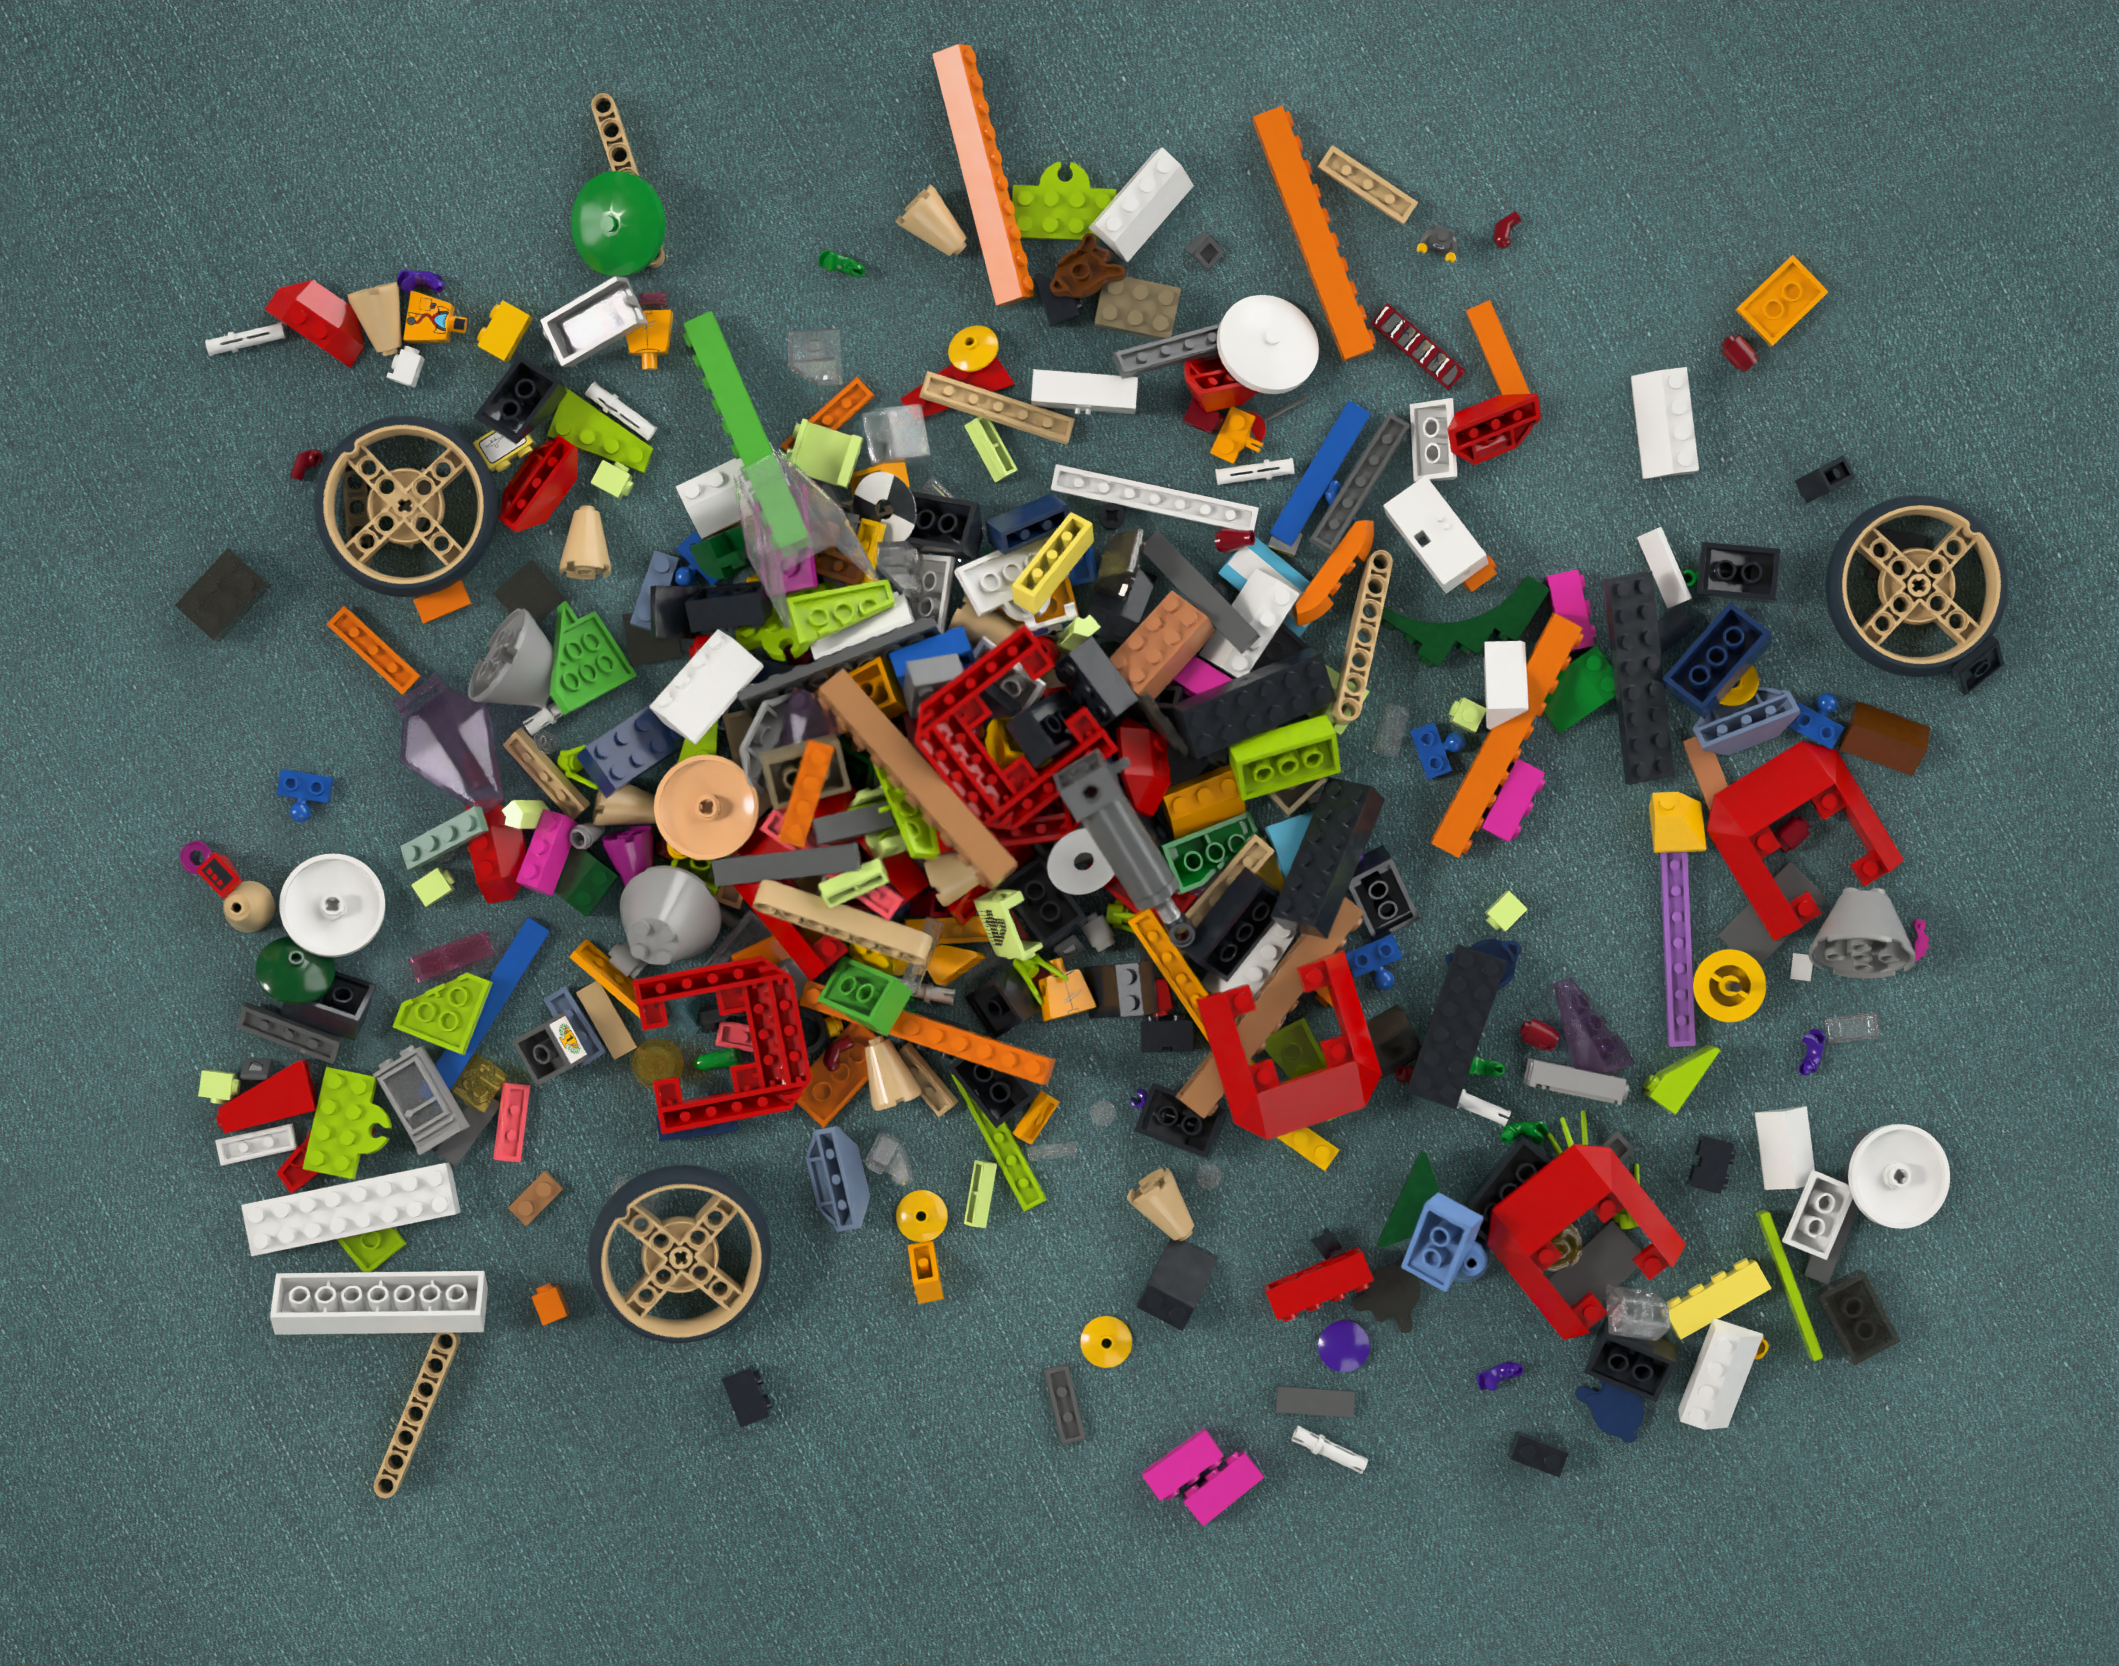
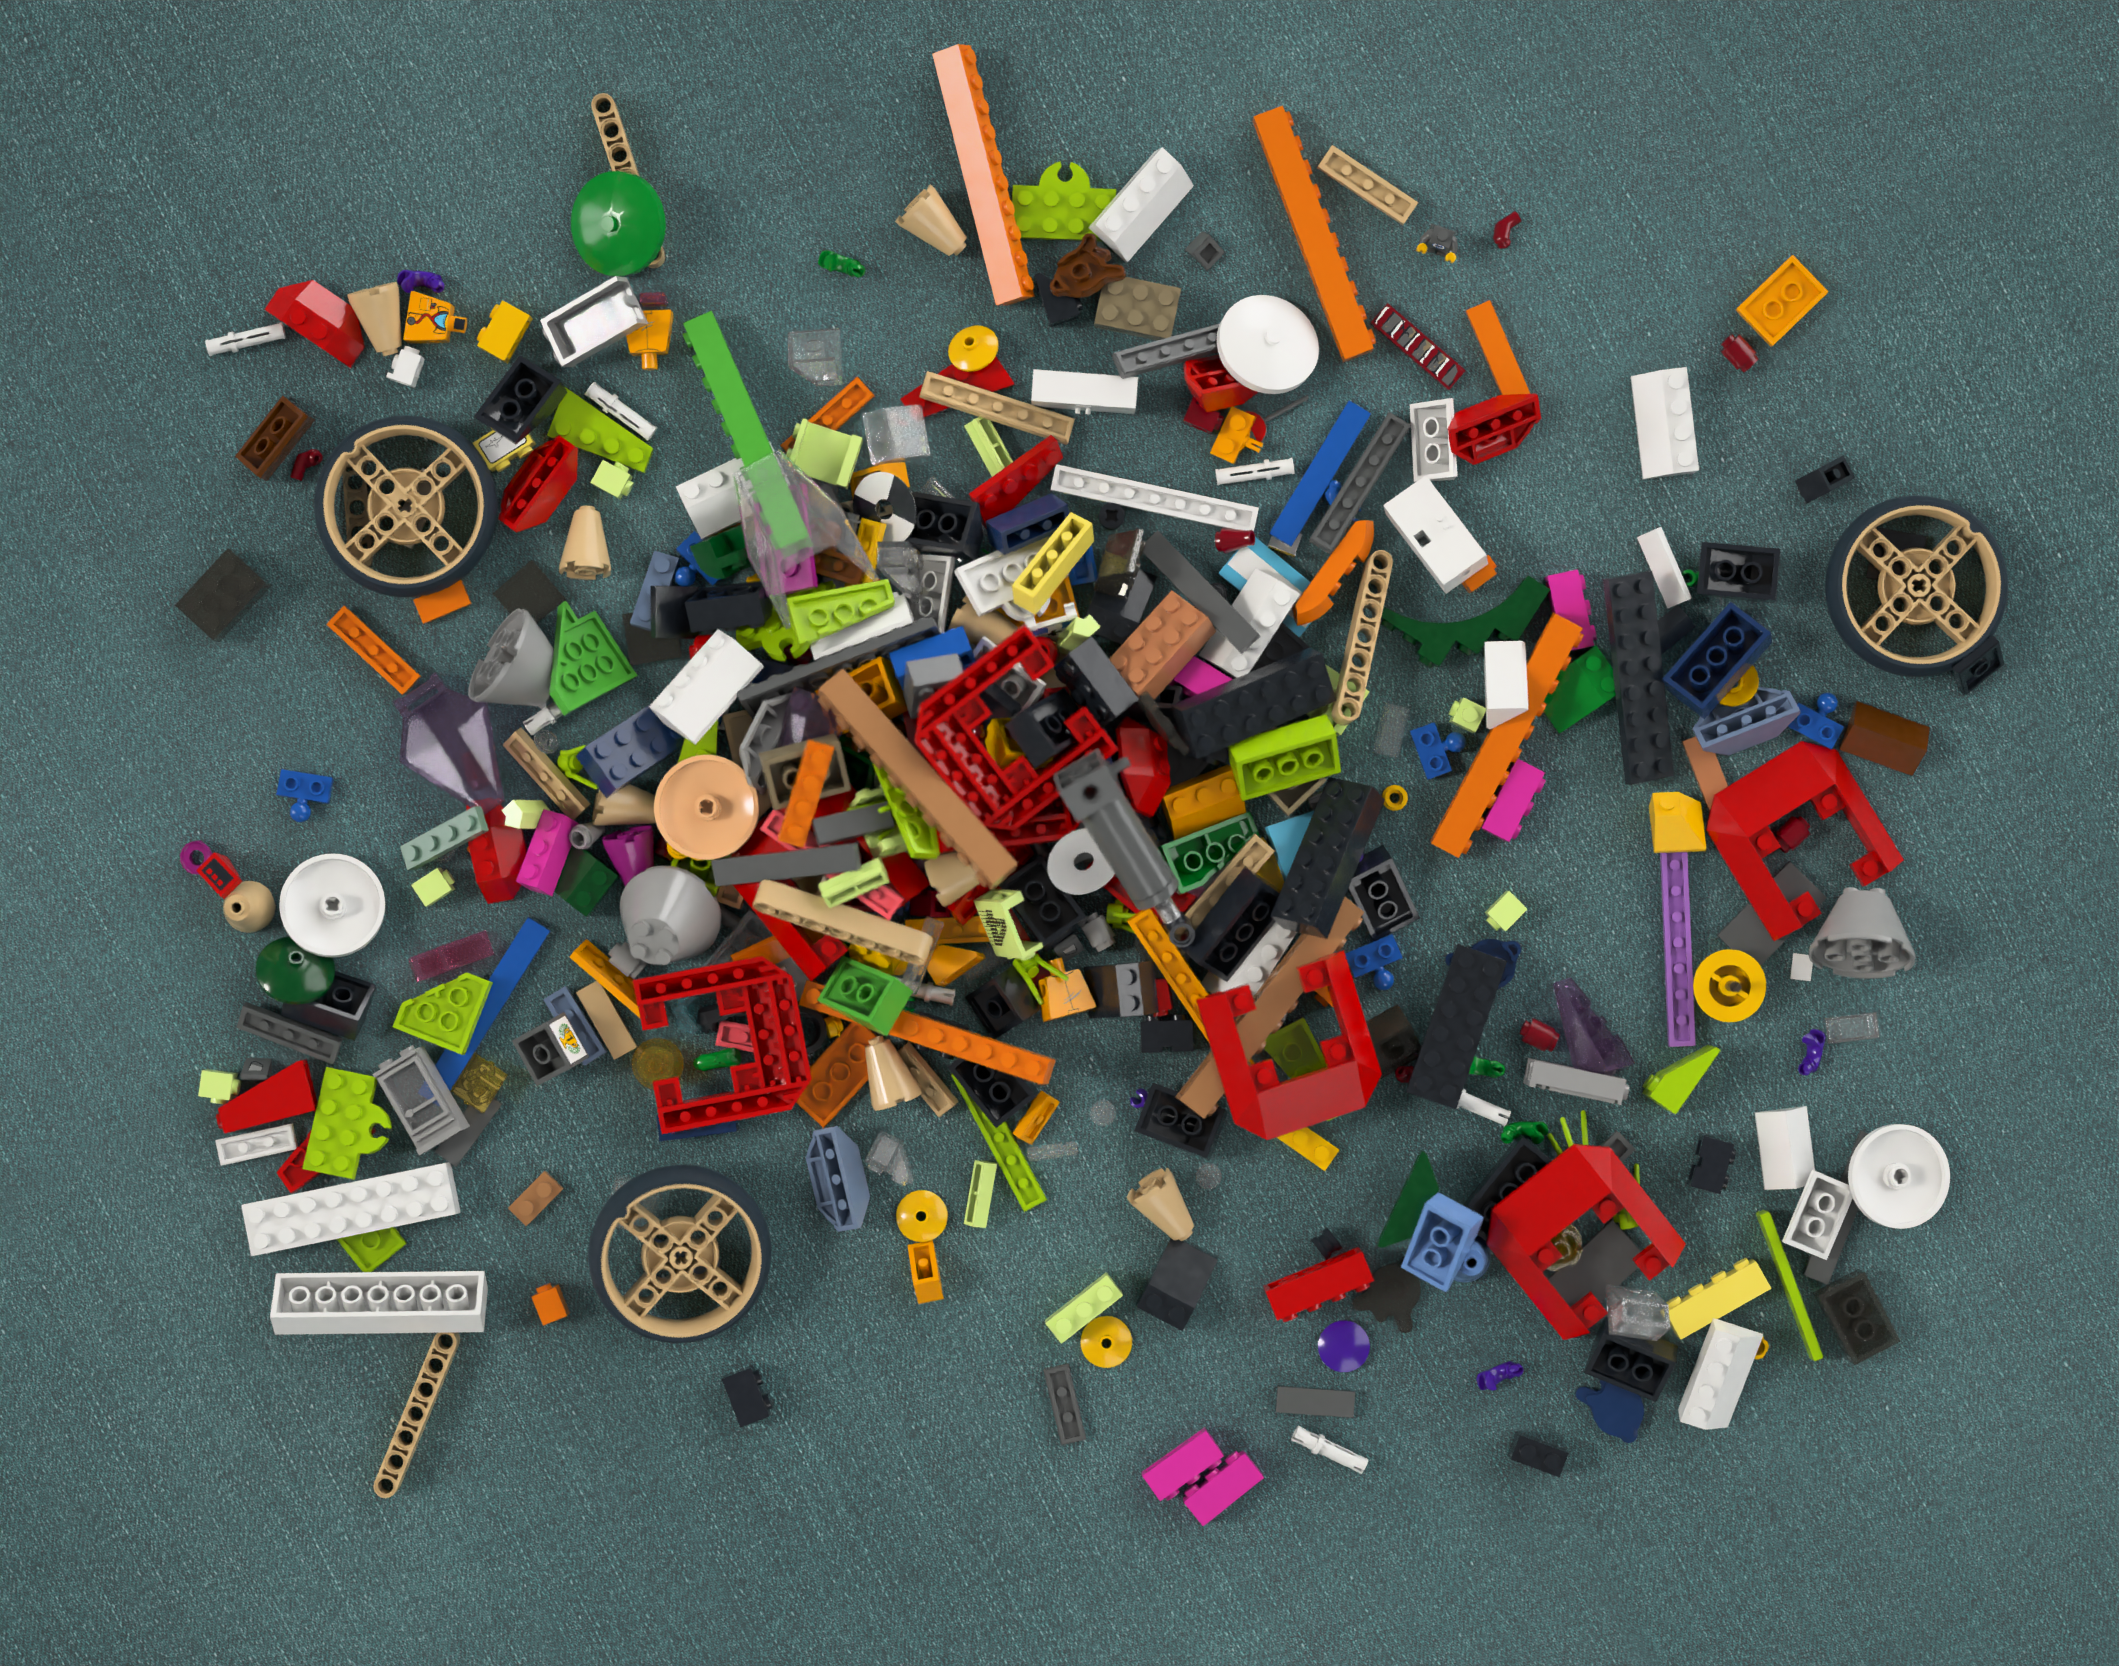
coral tile [493,1082,530,1162] -> none
dark red arm [823,1035,854,1072] -> none
dark pink piece [1912,919,1929,962] -> none
none -> reddish brown slope [235,395,315,481]
none -> red wing [969,435,1063,531]
none -> yellowish green brick [1045,1272,1123,1344]
none -> yellow plate [1382,785,1408,811]

